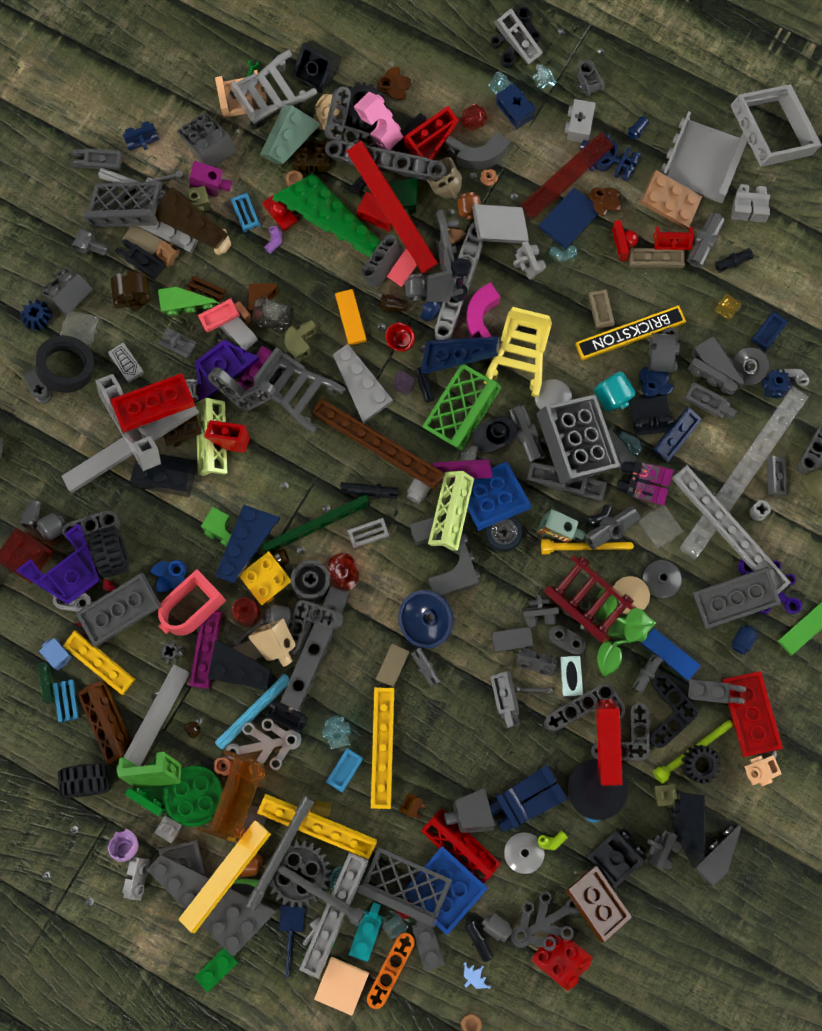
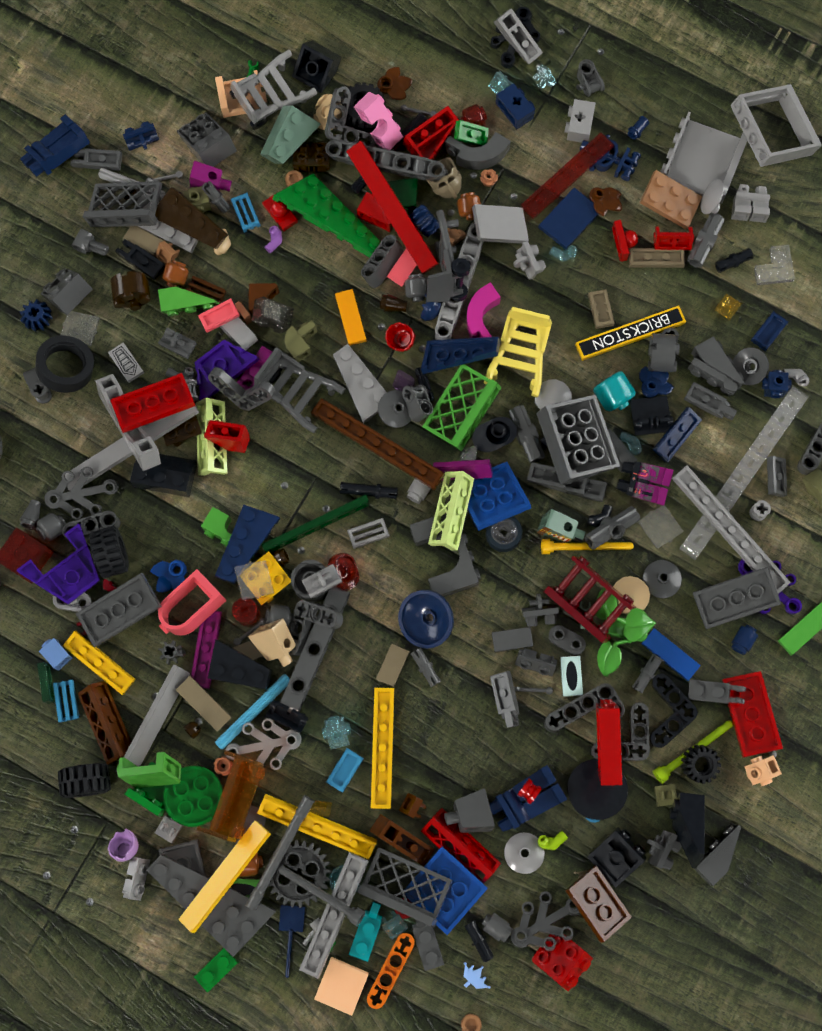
none -> dark blue hips [20,114,90,177]
none -> dark grey plant [45,467,119,520]
none -> dark orange head [162,260,189,287]
none -> dark grey arm [166,367,194,379]
none -> dark tan tile [176,676,232,732]
none -> dark grey axle [202,181,230,213]
none -> clear piece [234,560,274,600]
none -> light grey hips [301,564,342,598]
none -> reddish brown slope [370,814,435,867]
none -> dark grey dish [378,390,412,428]
none -> dark grey hinge [400,105,437,117]
none -> dark grey piece [402,384,433,422]
none -> dark blue gear [410,205,440,237]
none -> green plate [454,120,489,146]
none -> red wheel [517,778,542,804]
none -> light grey dish [700,179,728,214]
none -> clear plate [754,245,795,285]

